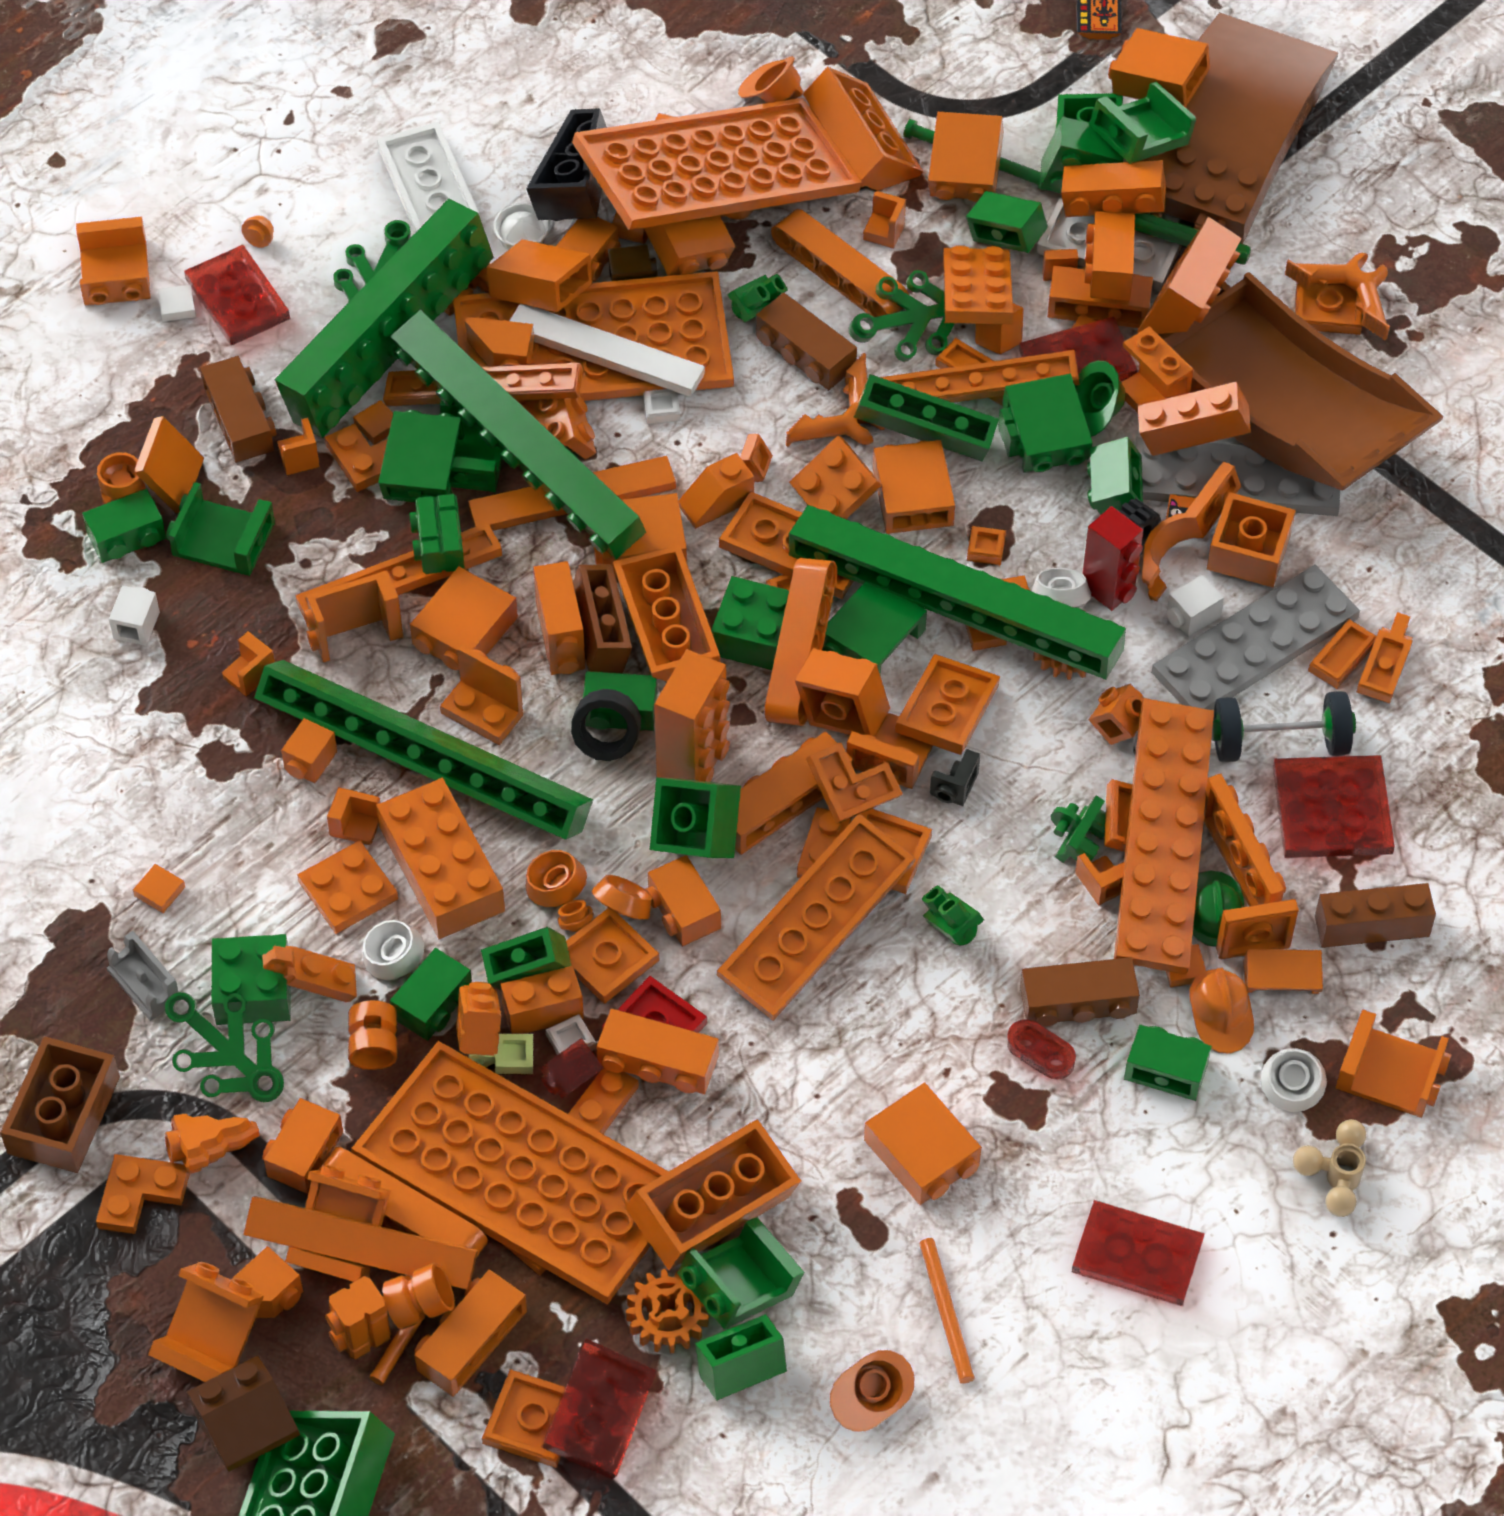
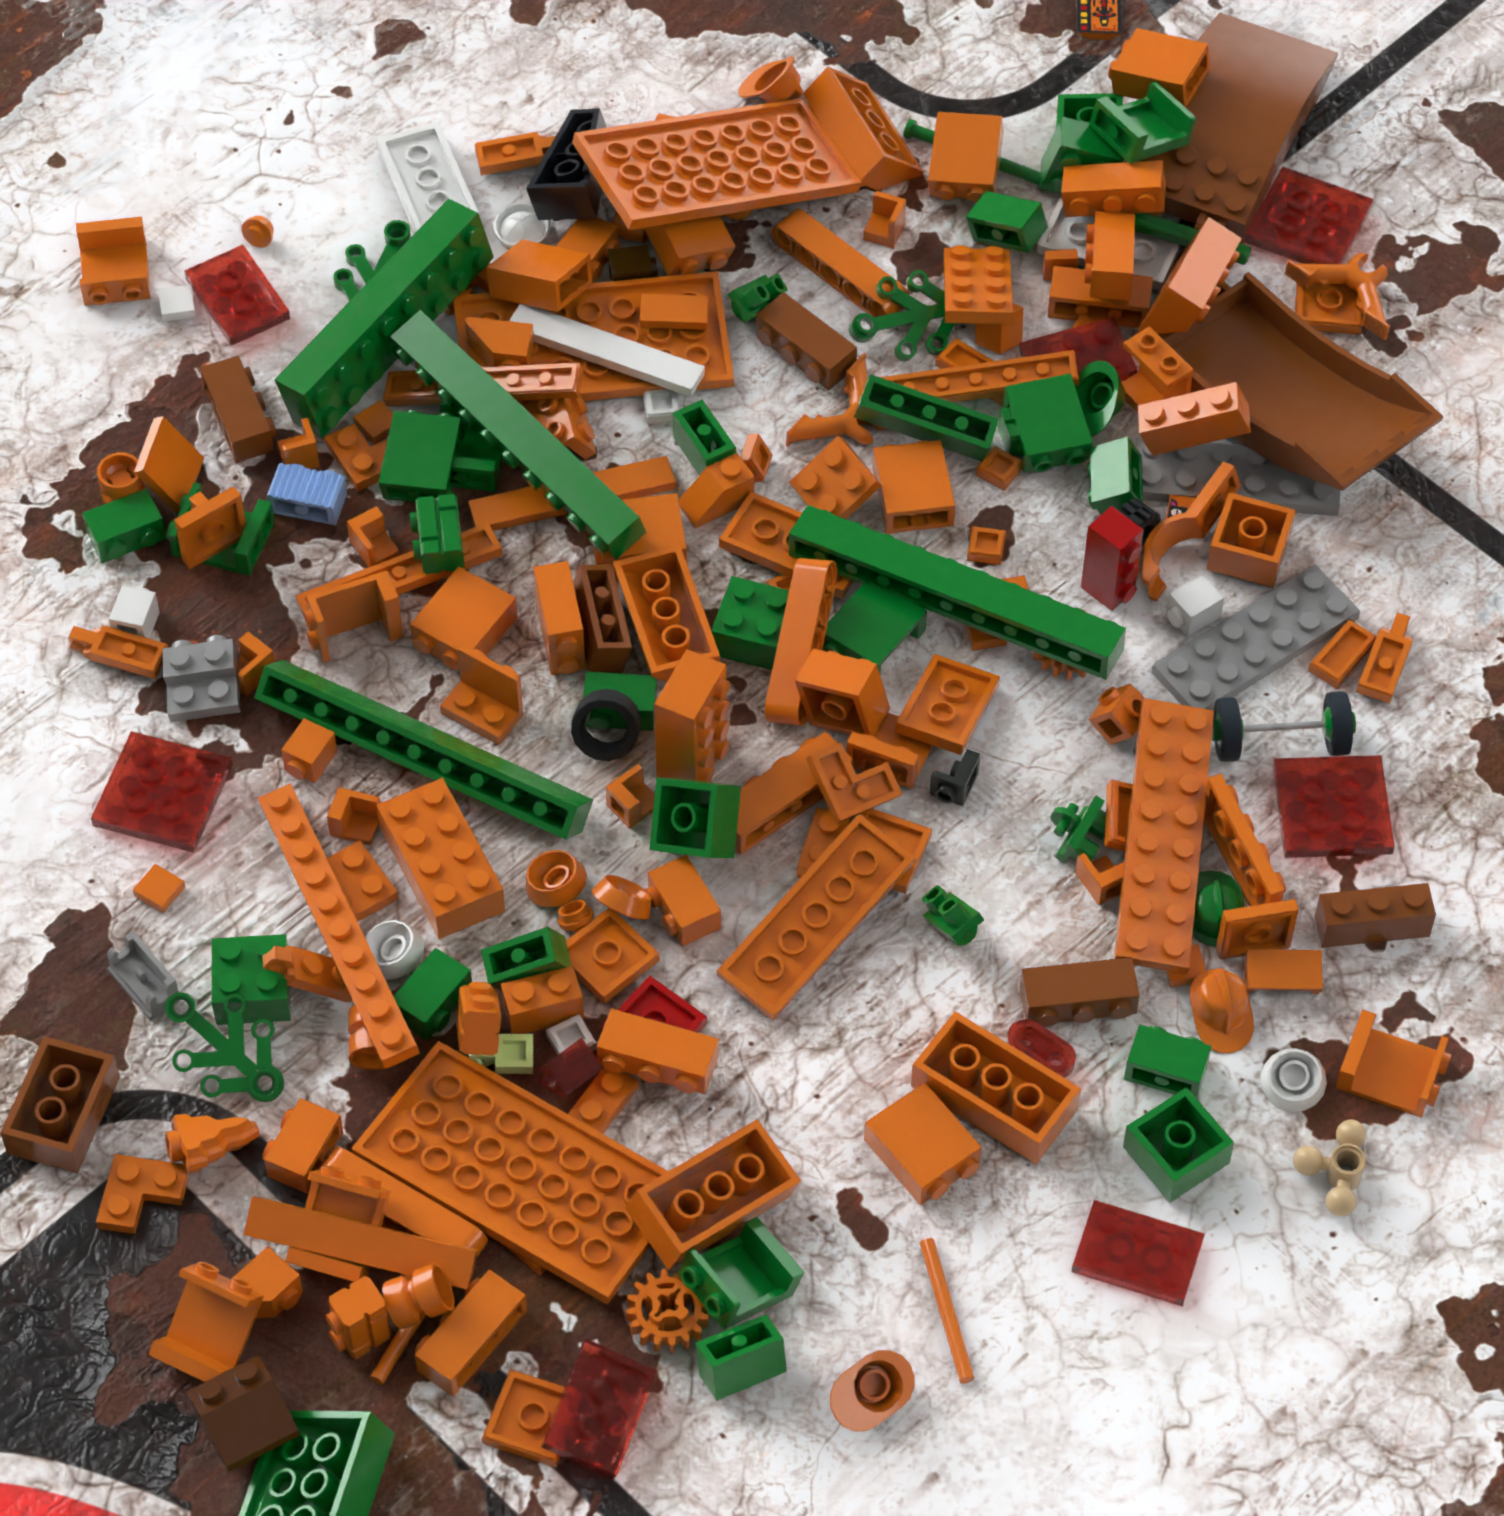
white hat [1031,568,1091,608] -> none
none -> orange hinge [68,625,169,680]
none -> clear red plate [91,731,233,853]
none -> light grey plate [163,635,241,722]
none -> orange hinge [174,486,246,569]
none -> orange plate [258,783,420,1069]
none -> light blue brick [267,463,347,526]
none -> orange panel [347,506,399,567]
none -> orange hinge [474,131,556,176]
none -> orange panel [606,764,655,829]
none -> orange tile [640,294,708,330]
none -> green brick [673,399,736,475]
none -> orange brick [911,1011,1081,1165]
none -> orange tile [976,446,1023,491]
none -> green brick [1123,1087,1234,1203]
none -> clear red plate [1244,166,1374,264]

